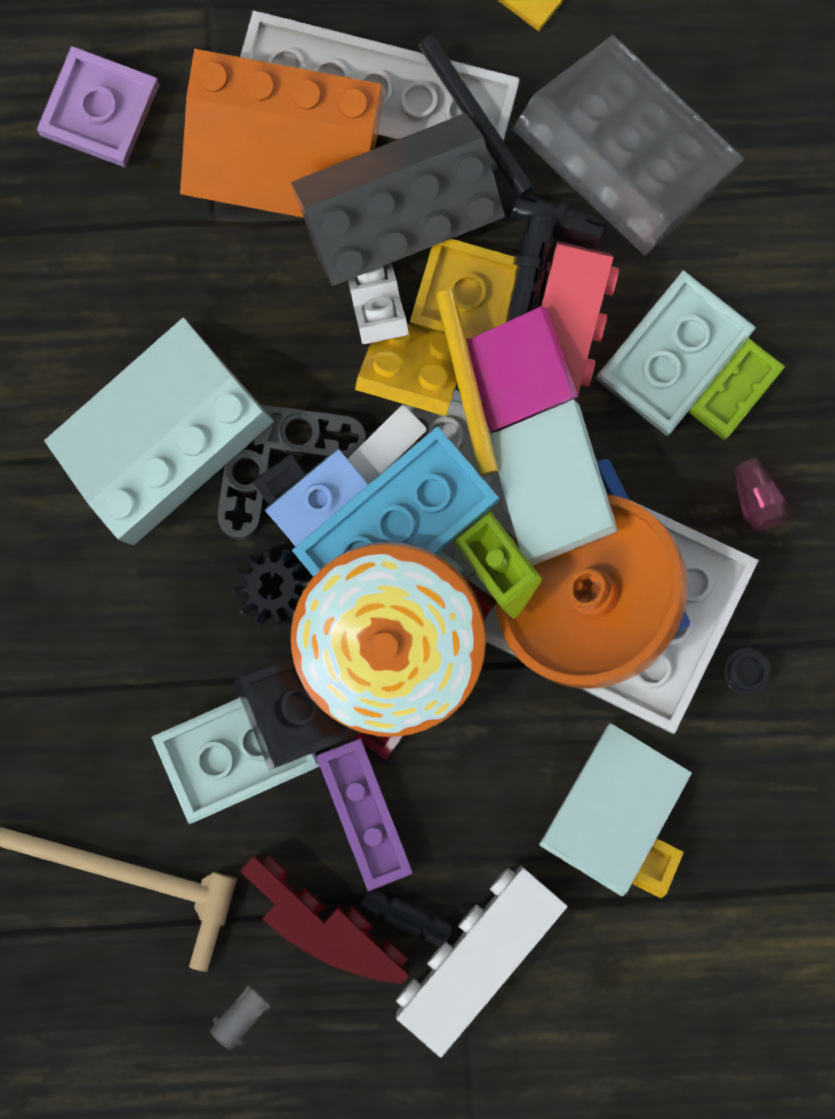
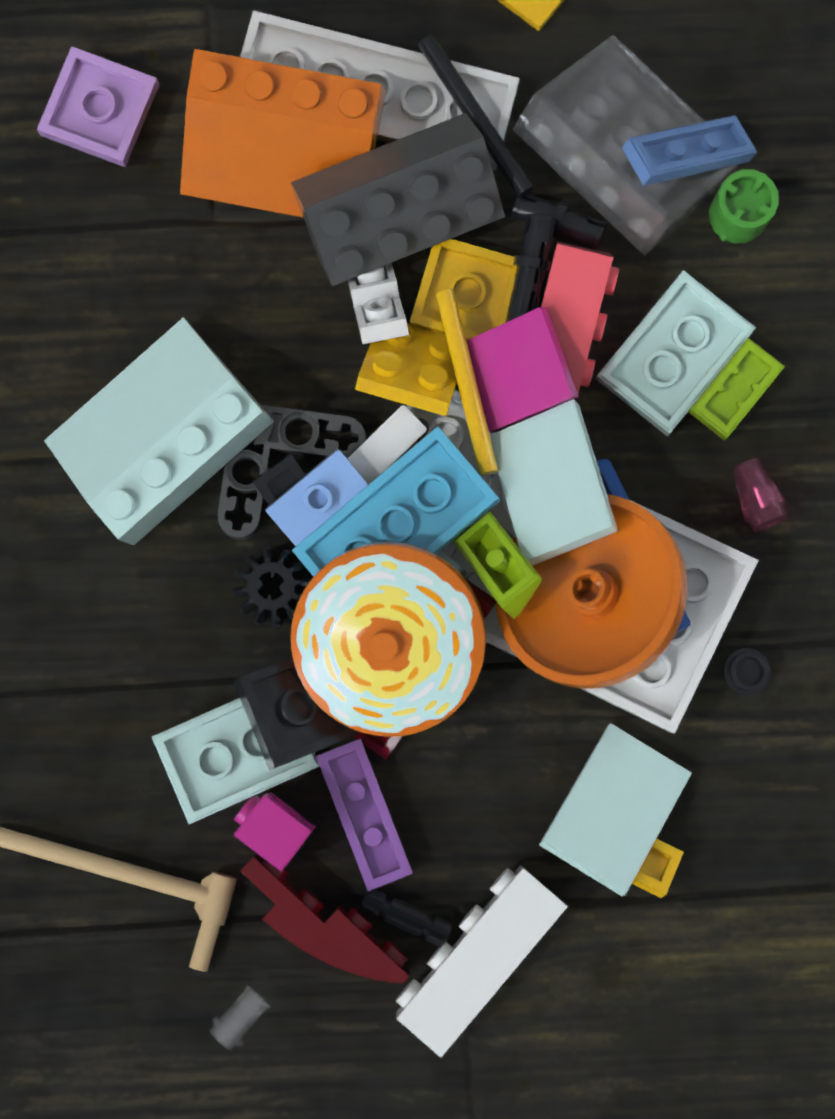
none -> dark pink brick [234,792,316,871]
none -> medium blue tile [622,115,757,186]
none -> bright green piece [709,169,779,244]

